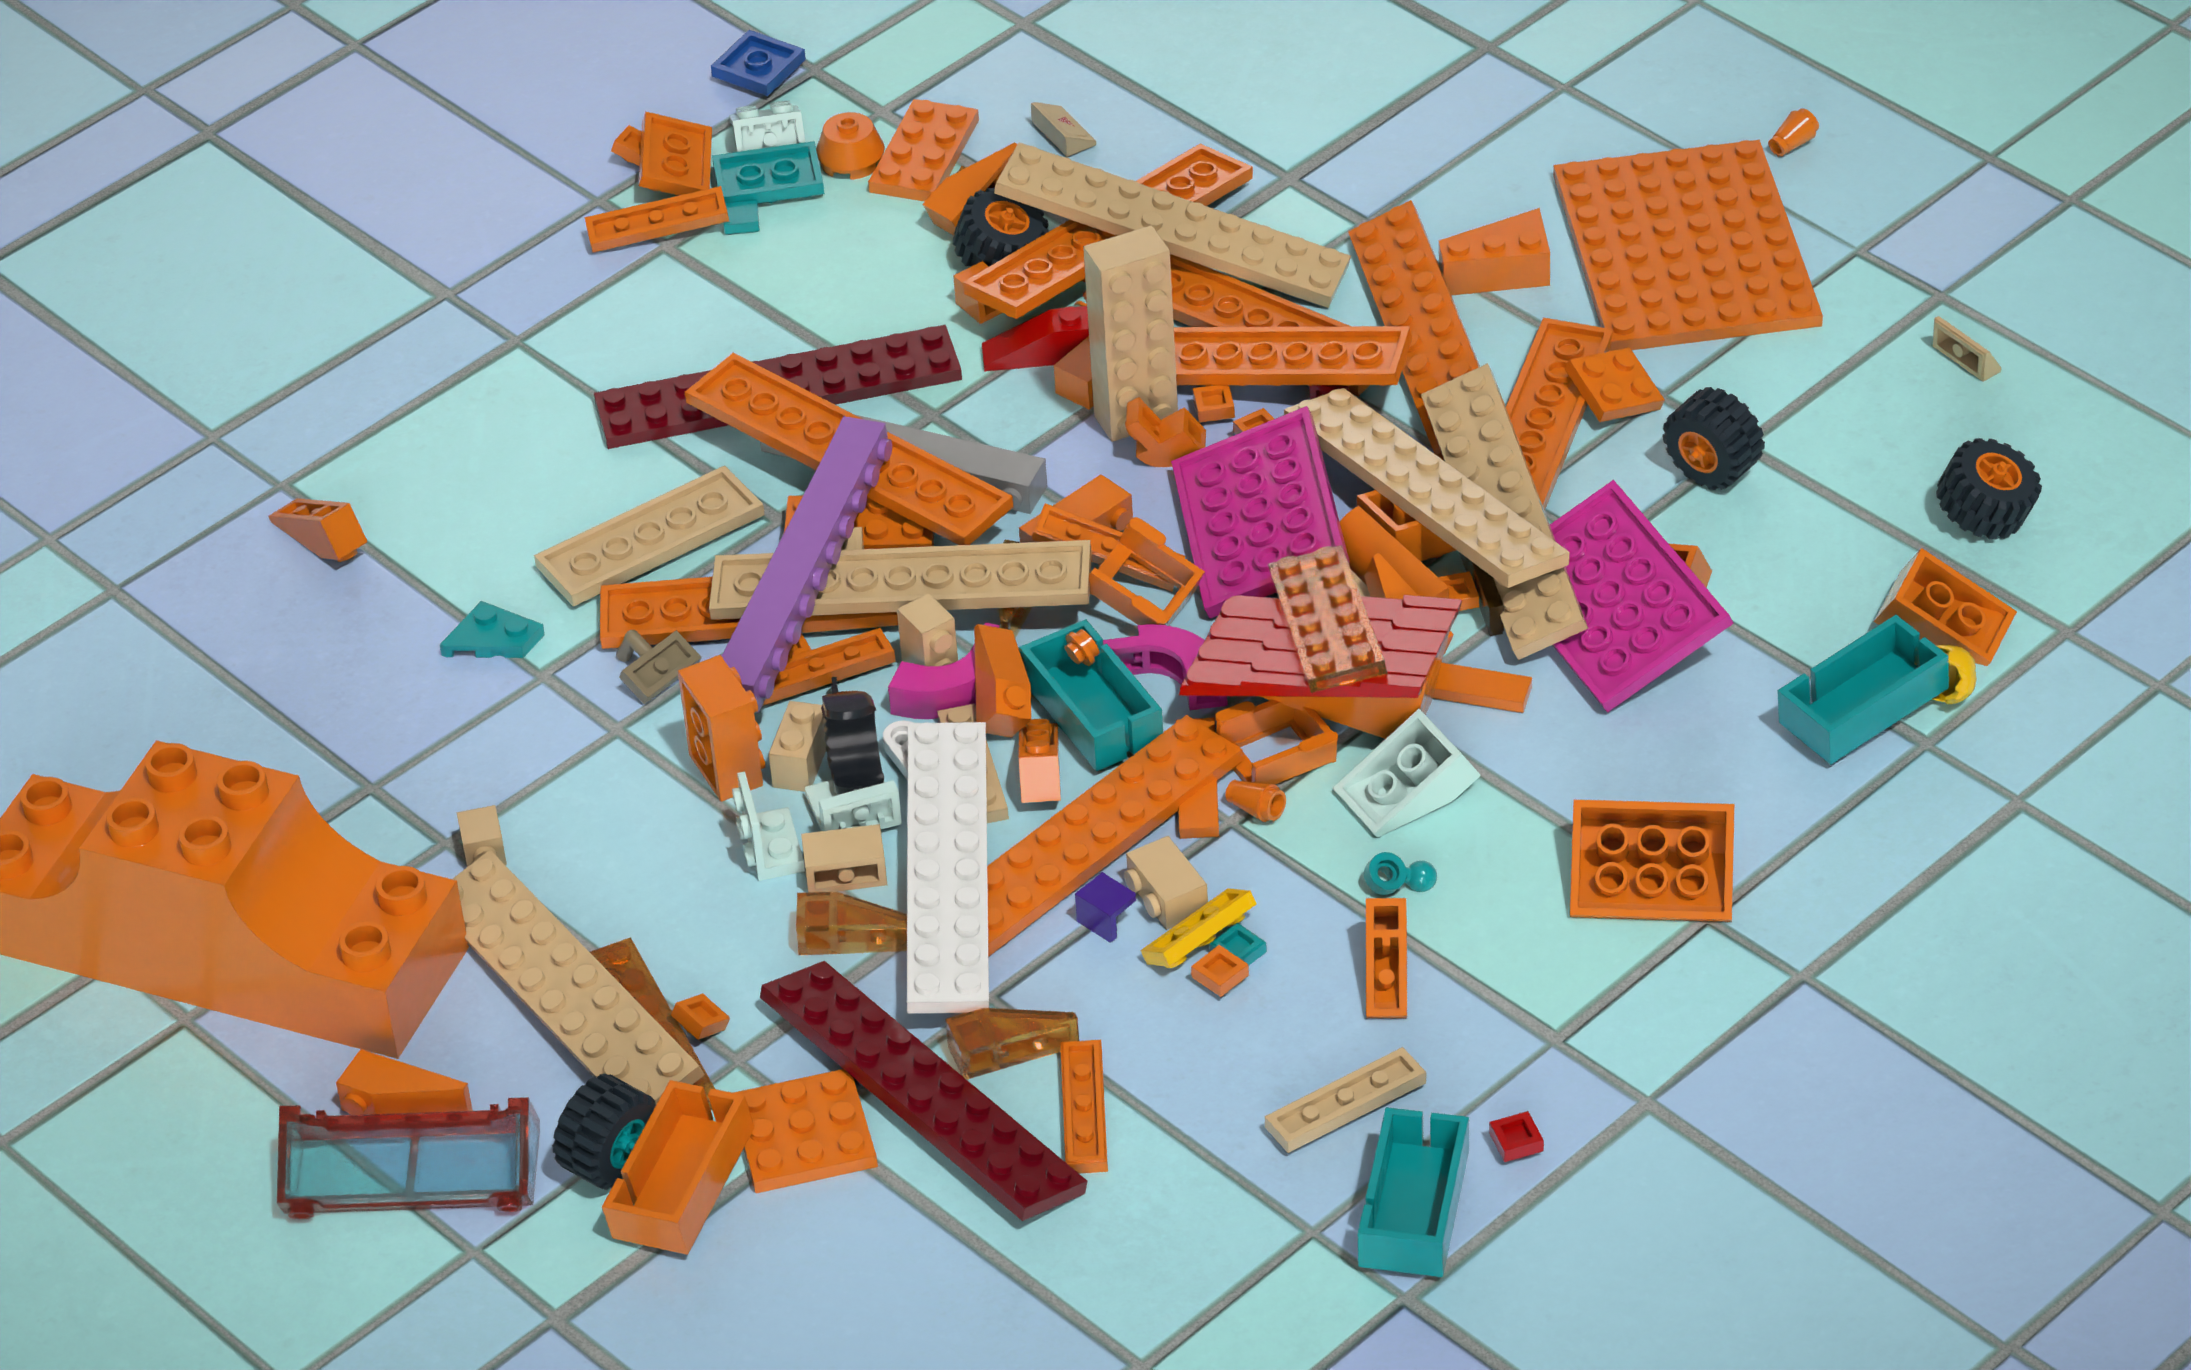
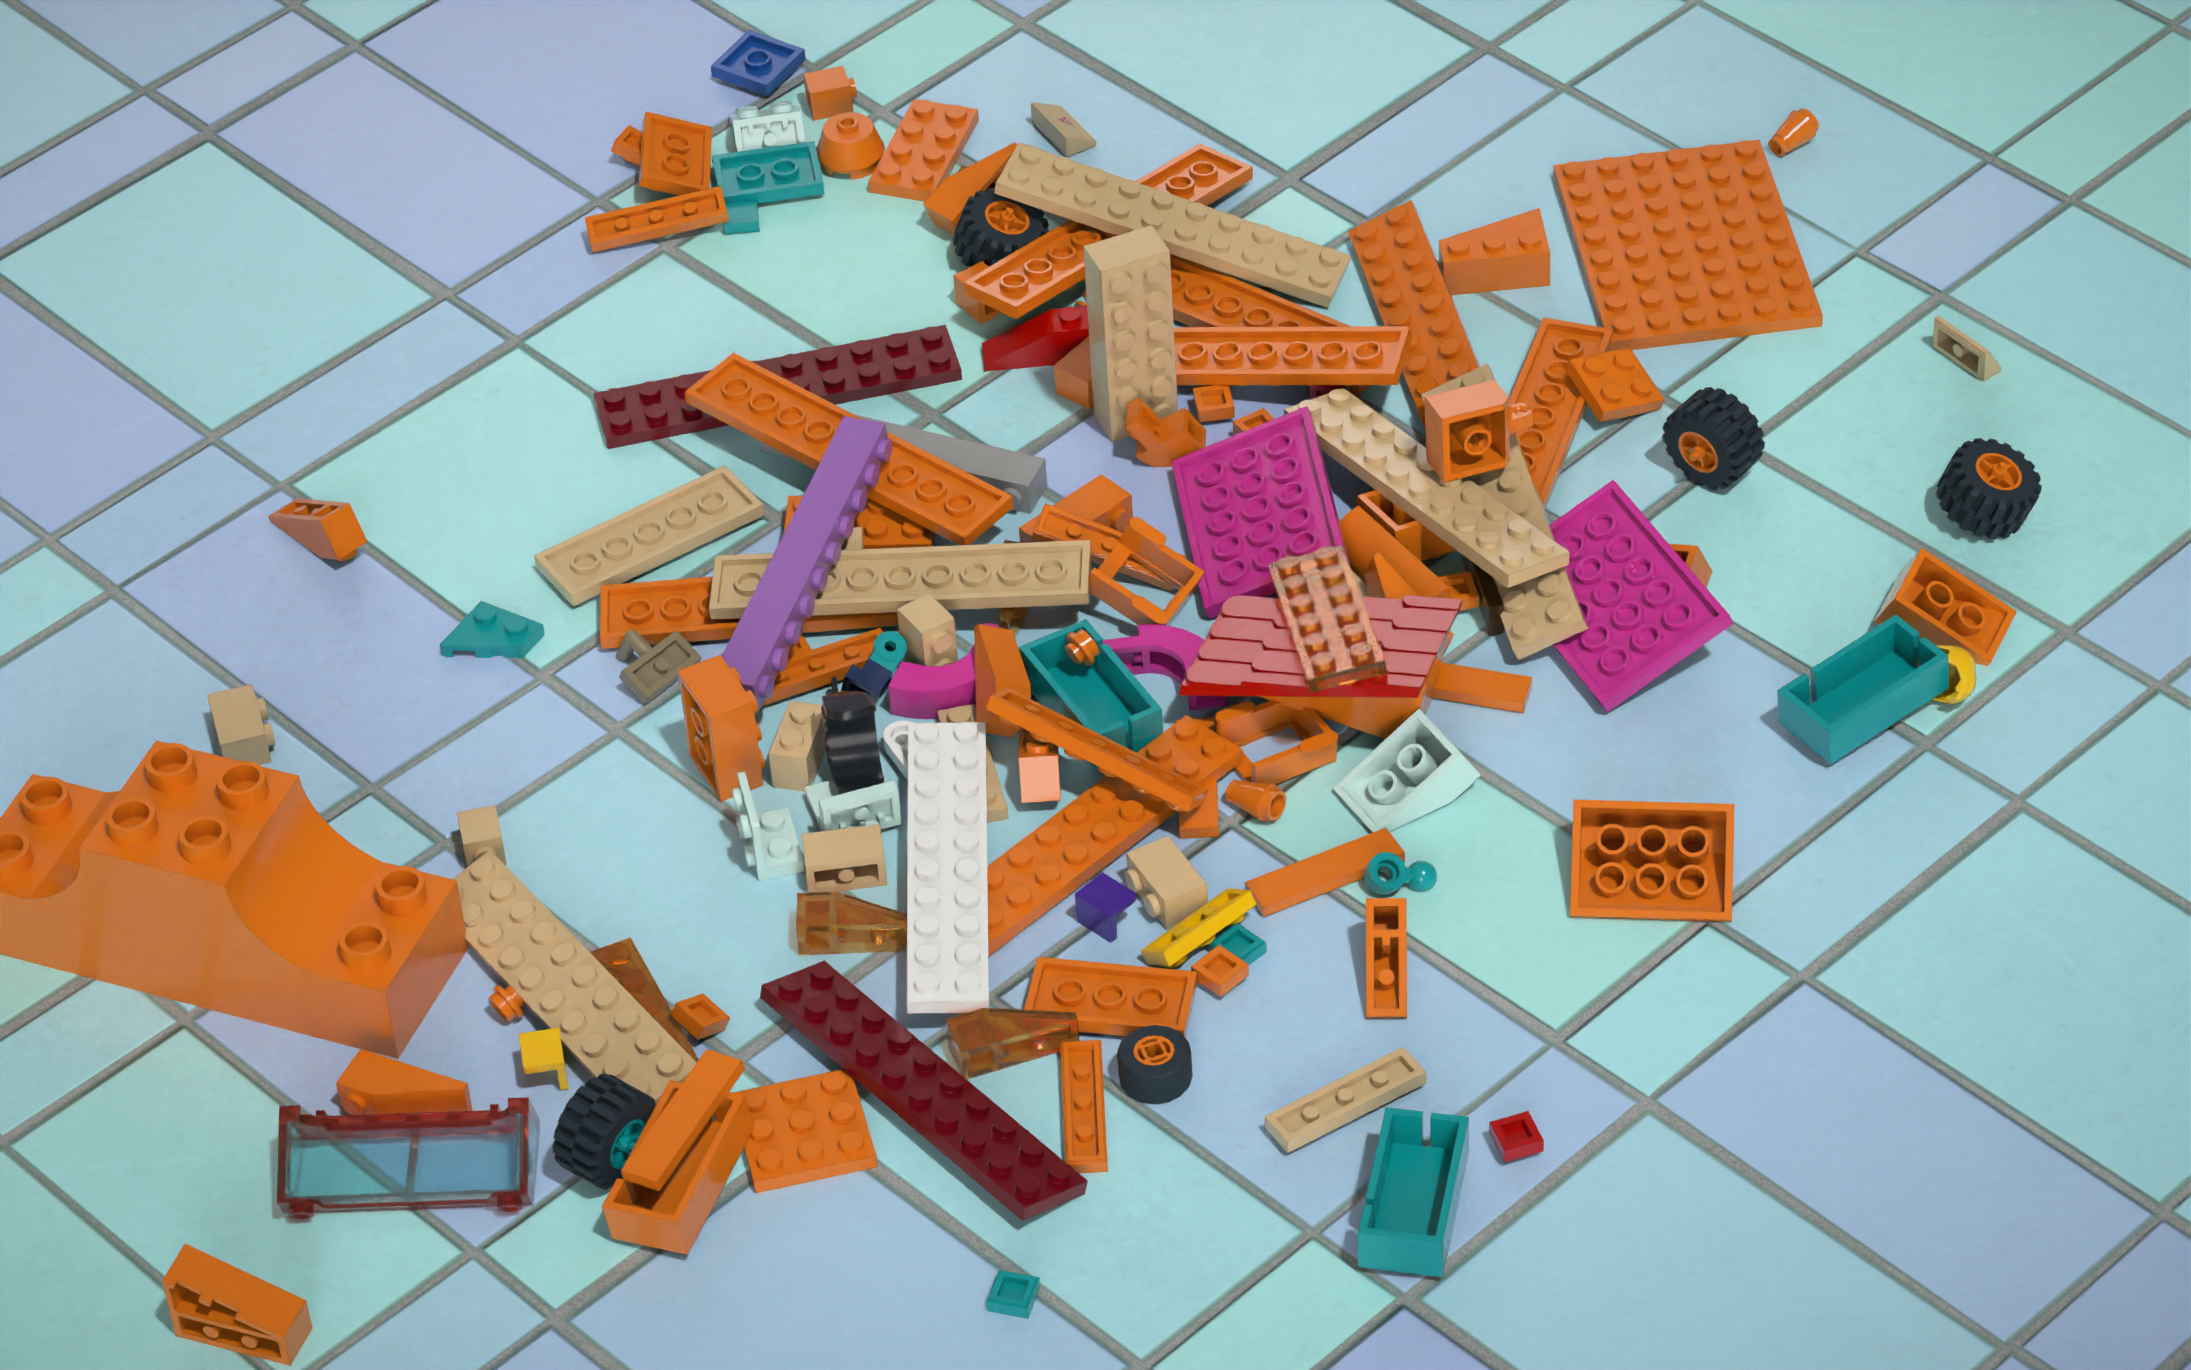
none -> orange wedge [162,1244,312,1366]
none -> tan brick [207,684,276,765]
none -> orange plate [488,985,525,1023]
none -> yellow panel [519,1028,568,1090]
none -> orange tile [621,1049,745,1191]
none -> orange brick [803,66,857,121]
none -> leg [841,631,907,707]
none -> orange plate [986,687,1209,812]
none -> teal tile [986,1270,1040,1319]
none -> orange plate [1023,957,1198,1037]
none -> black wheel [1117,1025,1193,1104]
none -> orange tile [1245,828,1405,917]
none -> orange hinge [1425,380,1533,482]

